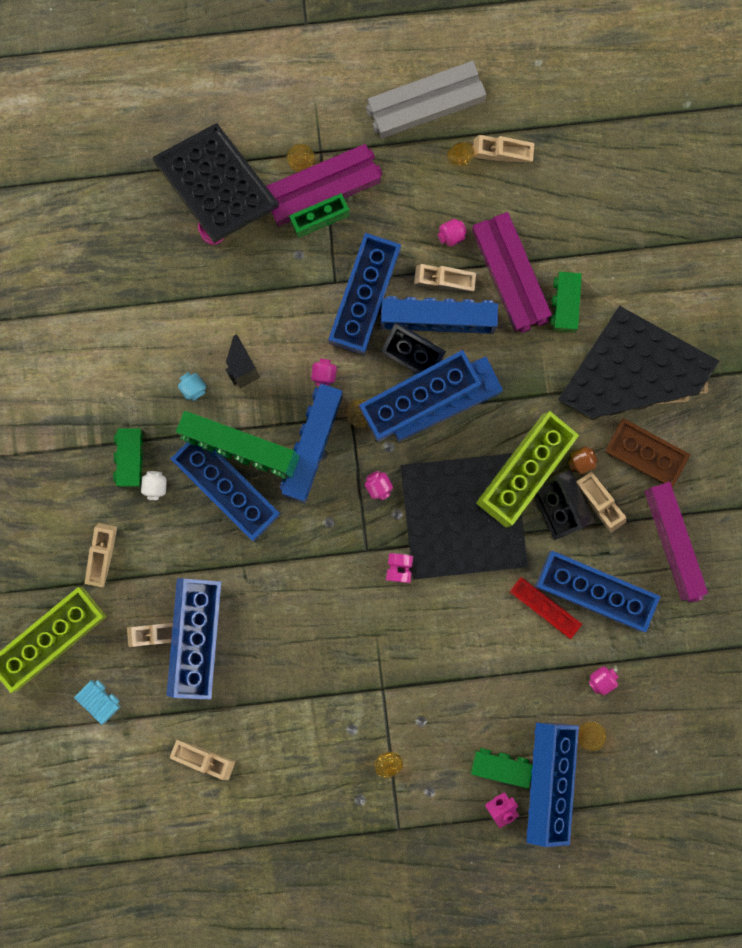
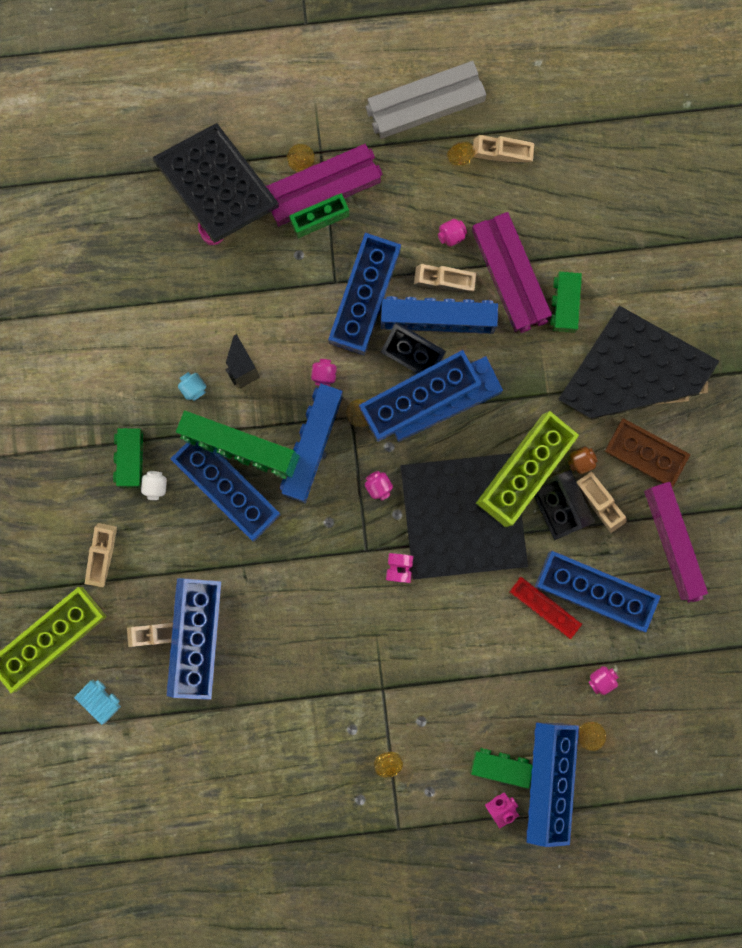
tan slope [170,740,236,780] -> none

